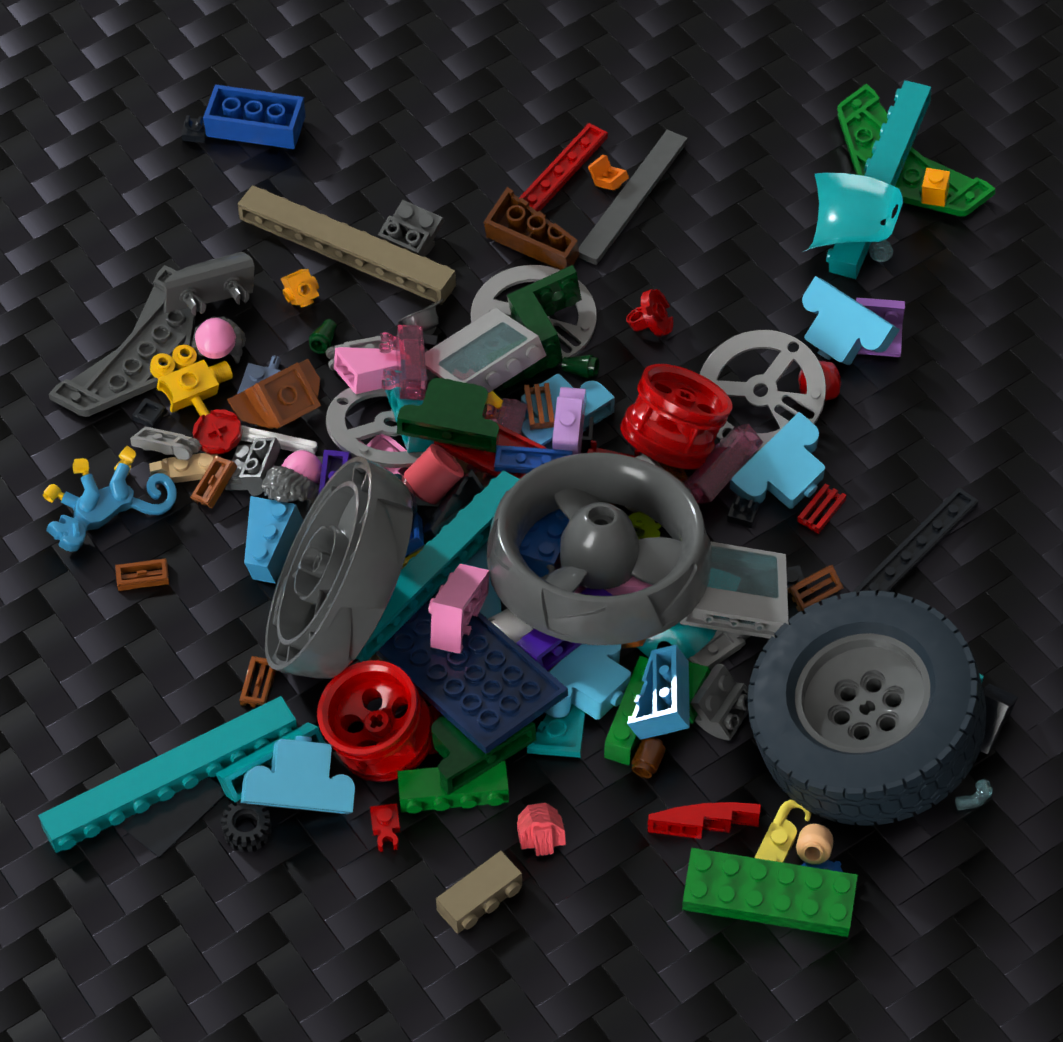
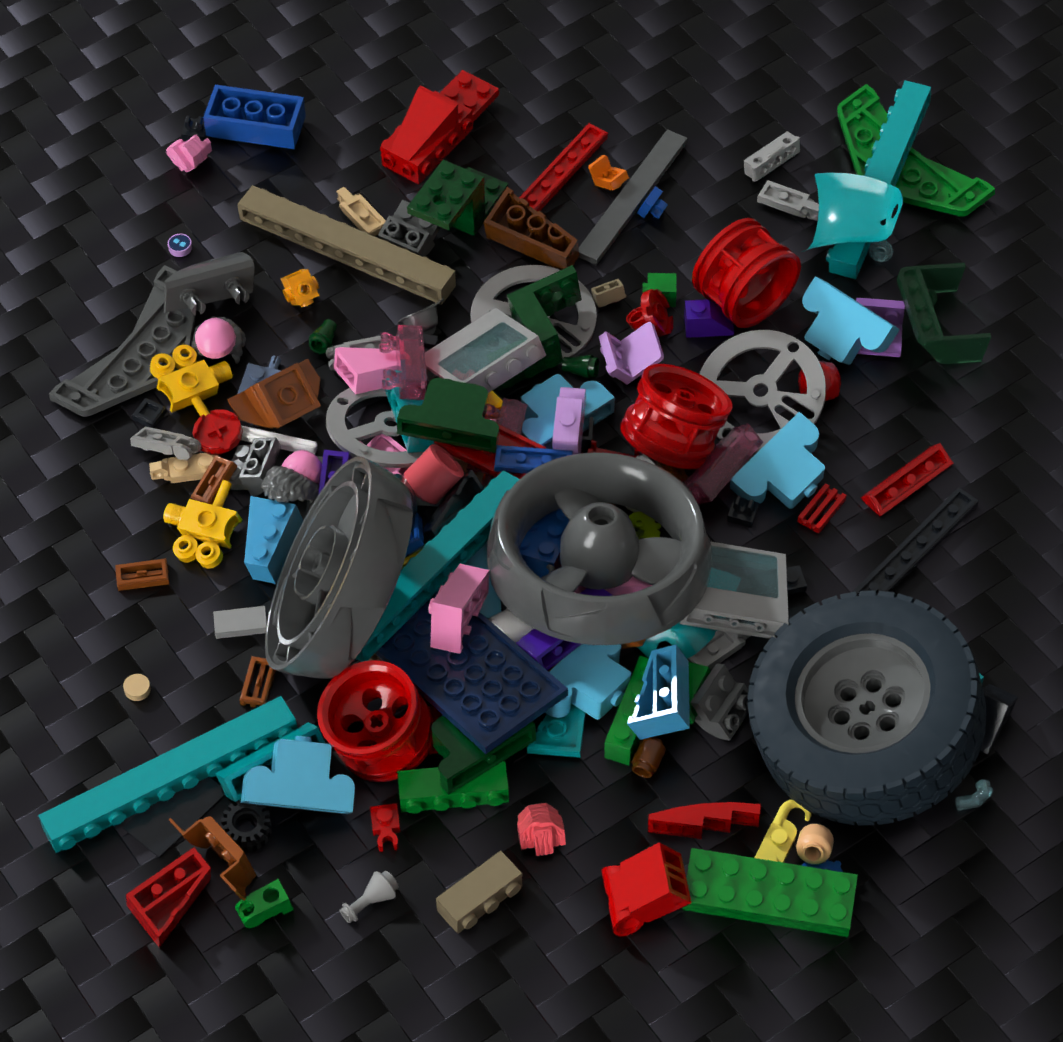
dark azure animal [43,446,177,552] -> none
dark orange tile [524,383,555,430] -> none
dark orange tile [787,565,844,611] -> none
light orange brick [921,168,950,207] -> none
none -> tan tile [123,674,151,701]
none -> red wedge [126,847,211,948]
none -> yellow piece [163,480,242,569]
none -> bright pink hair [166,134,212,172]
none -> tile [168,234,192,257]
none -> dark orange piece [169,816,257,900]
none -> light grey tile [213,606,267,639]
none -> green leg [235,879,293,928]
none -> tan hinge [337,187,386,237]
none -> light grey piece [340,871,399,923]
none -> red wedge [380,70,499,185]
none -> dark green bracket [407,160,508,236]
none -> dark tan piece [591,279,626,308]
none -> lavender bracket [599,322,664,385]
none -> red piece [602,842,692,936]
none -> blue tile [637,186,667,218]
none -> green brick [642,273,677,307]
none -> dark purple slope [684,299,734,338]
none -> red wheel [692,218,801,328]
none -> light grey piece [744,131,800,182]
none -> light grey hinge [757,180,819,221]
none -> red slope [860,443,954,516]
none -> clear green windscreen [897,263,991,364]

